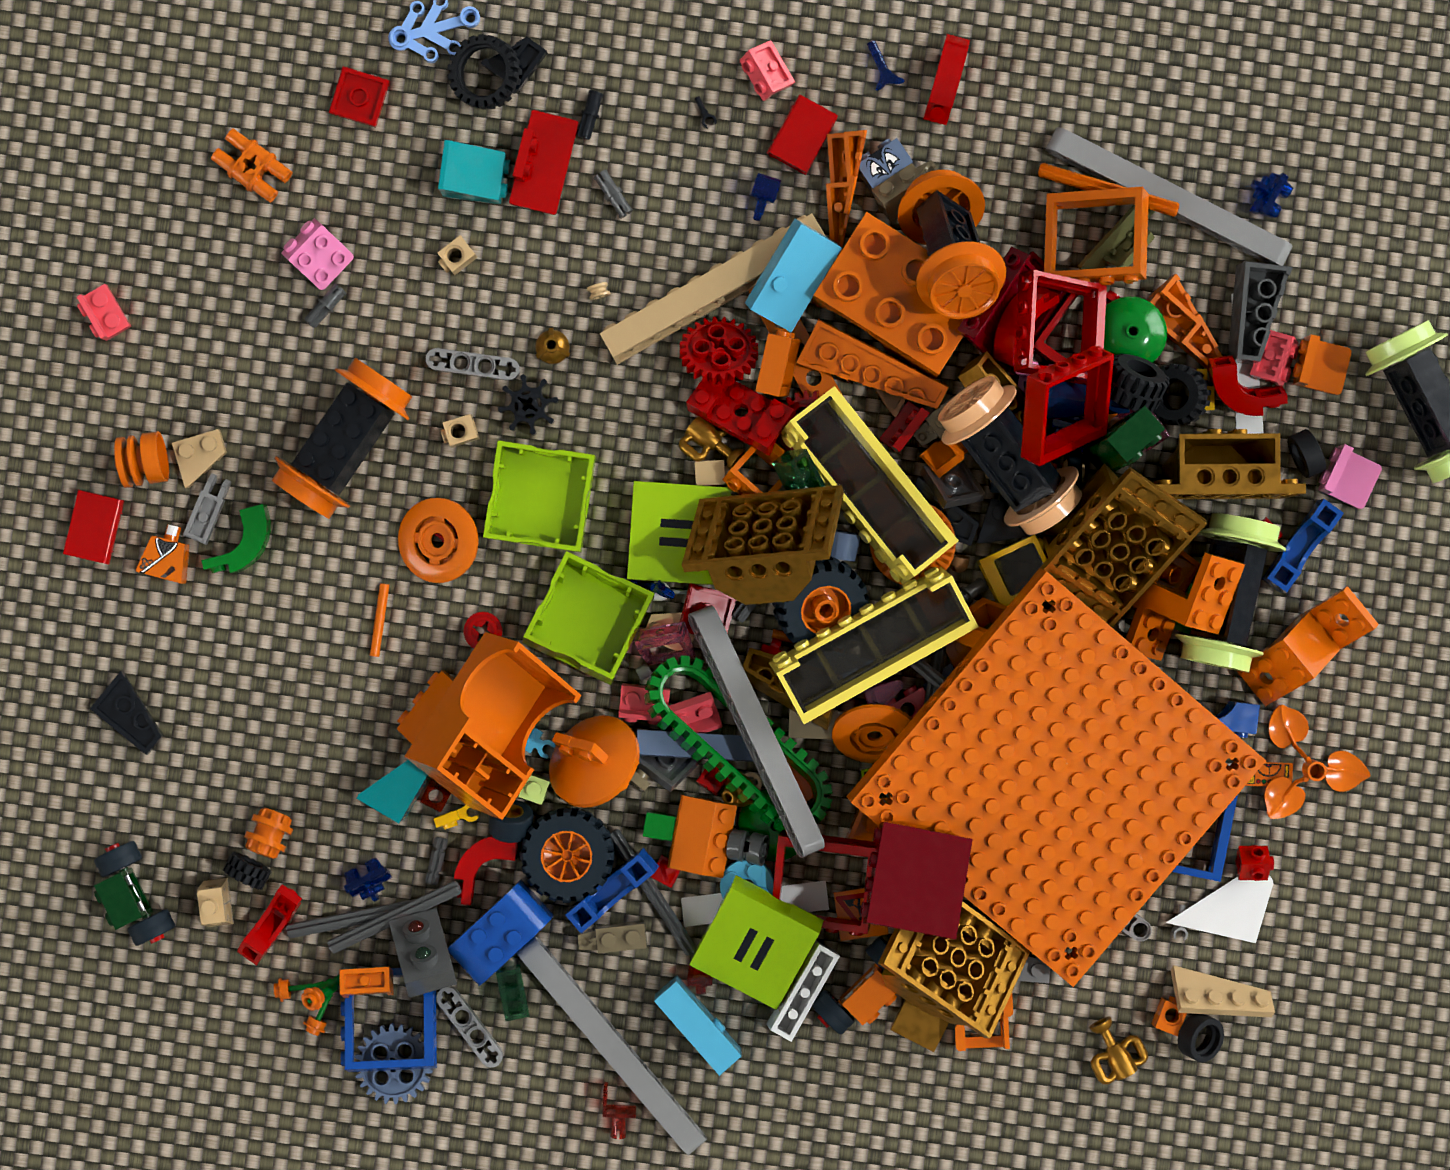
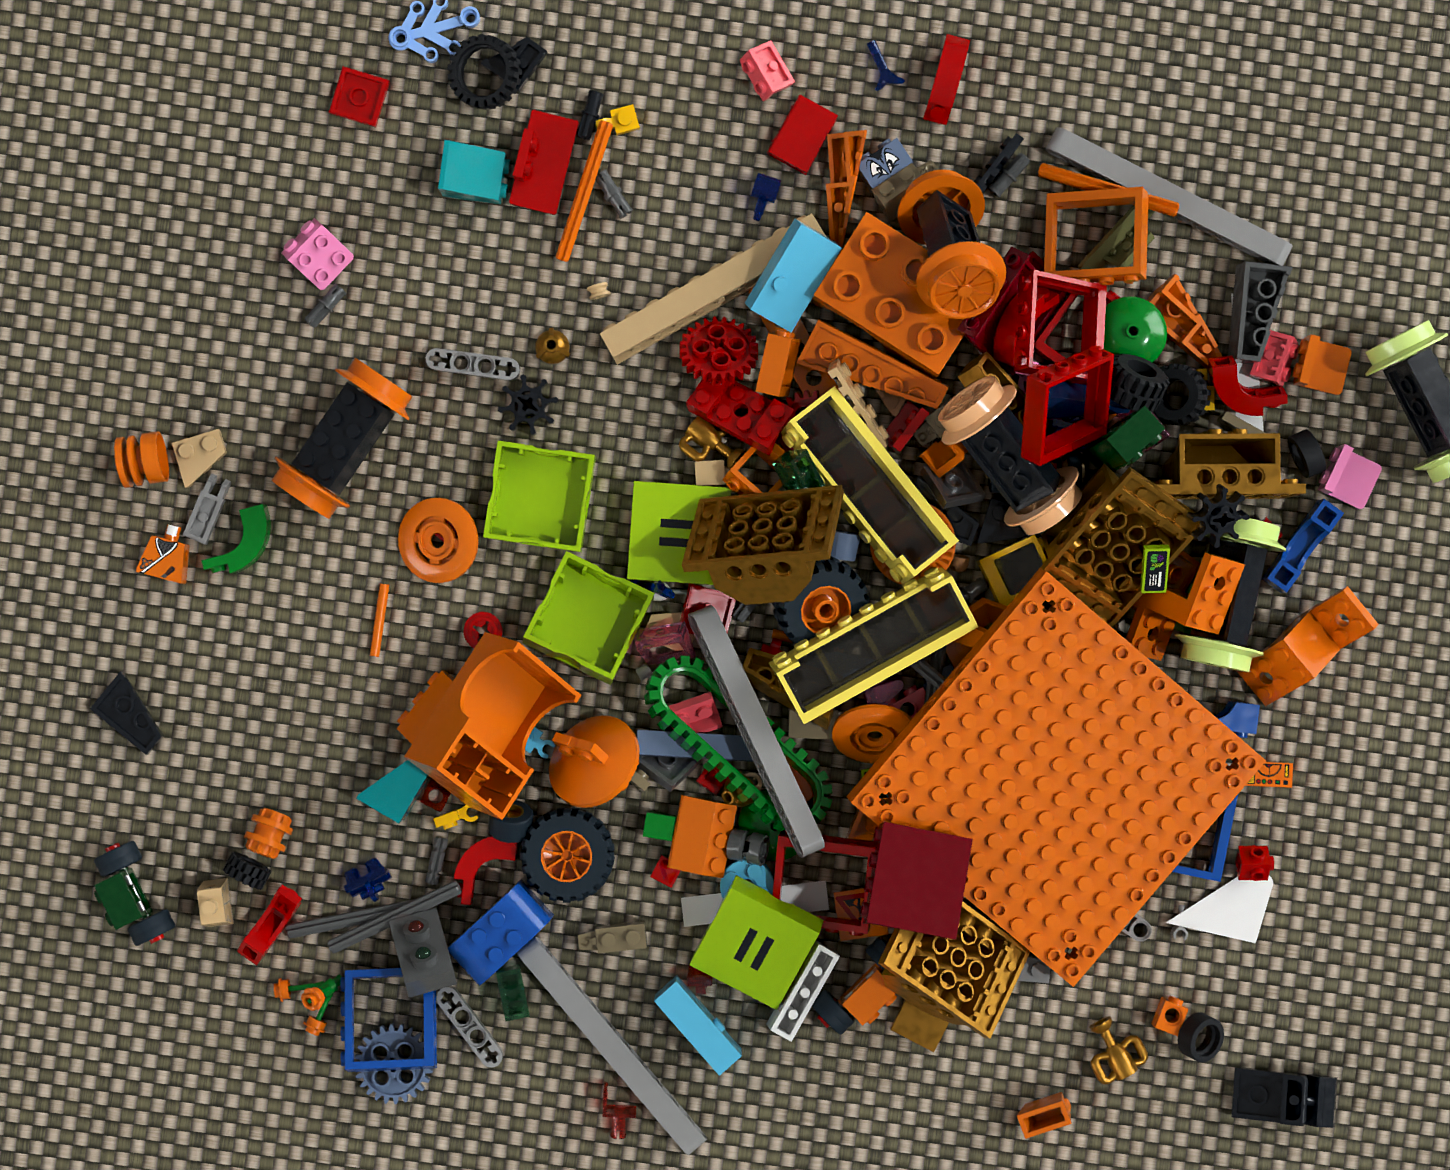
red piece [63,490,125,565] -> none
coral bracket [77,284,132,341] -> none
orange pin [211,128,293,203] -> none
orange panel [339,967,394,998] -> none
tan brick [438,235,477,275] -> none
tan brick [440,414,480,448] -> none
yellowish green brick [519,773,551,805] -> none
blue arch [565,848,659,933] -> none
dark grey axle [610,829,697,956] -> none
coral bracket [618,683,671,725] -> none
black hand [695,96,717,129] -> none
orange piece [955,993,1013,1051] -> none
tan wing [1171,965,1275,1018] -> none
clear blue hips [1250,173,1294,218] -> none
orange plant [1264,704,1371,819] -> none
none -> orange axle [556,120,613,262]
none -> yellow plate [595,104,640,136]
none -> tan wing [828,358,889,448]
none -> black wing [974,133,1024,193]
none -> dark grey axle [988,153,1030,198]
none -> orange torso [1017,1092,1072,1139]
none -> tile [1140,544,1170,593]
none -> black gear [1187,484,1249,548]
none -> dark tan tile [1217,411,1265,434]
none -> black piece [1232,1067,1338,1128]

